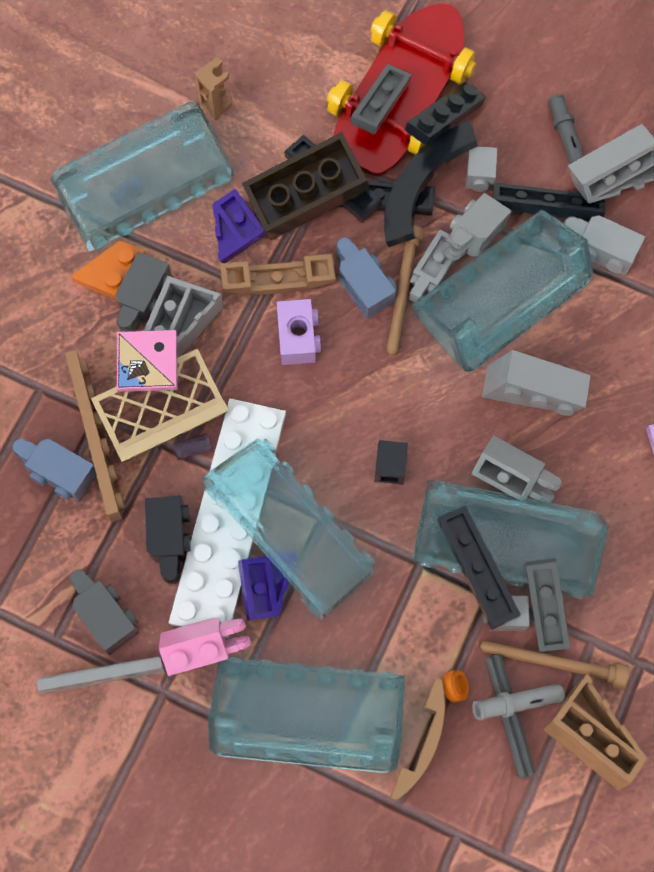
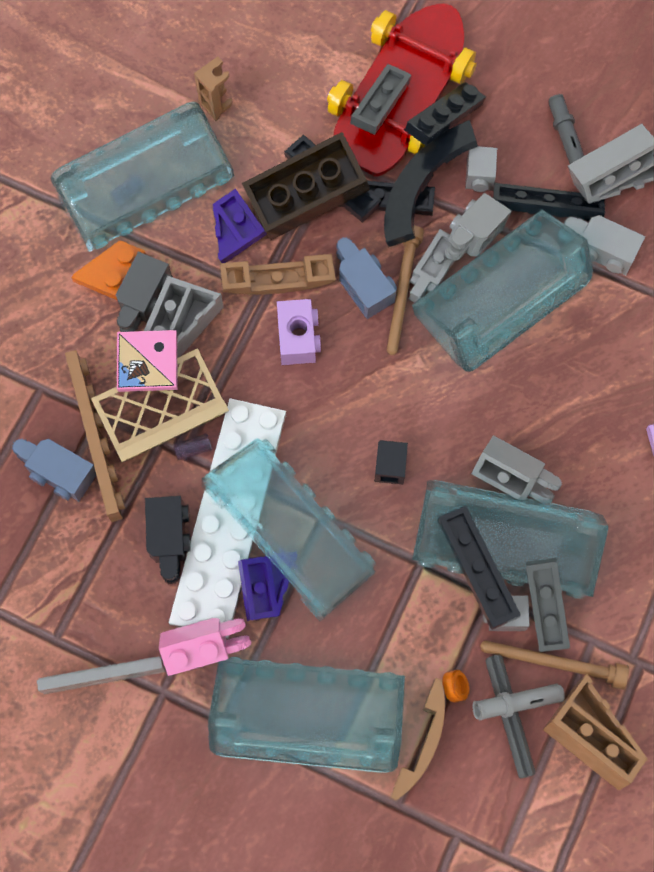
dark grey hinge [70,569,139,655] -> none
light grey wedge [482,350,591,416] -> none

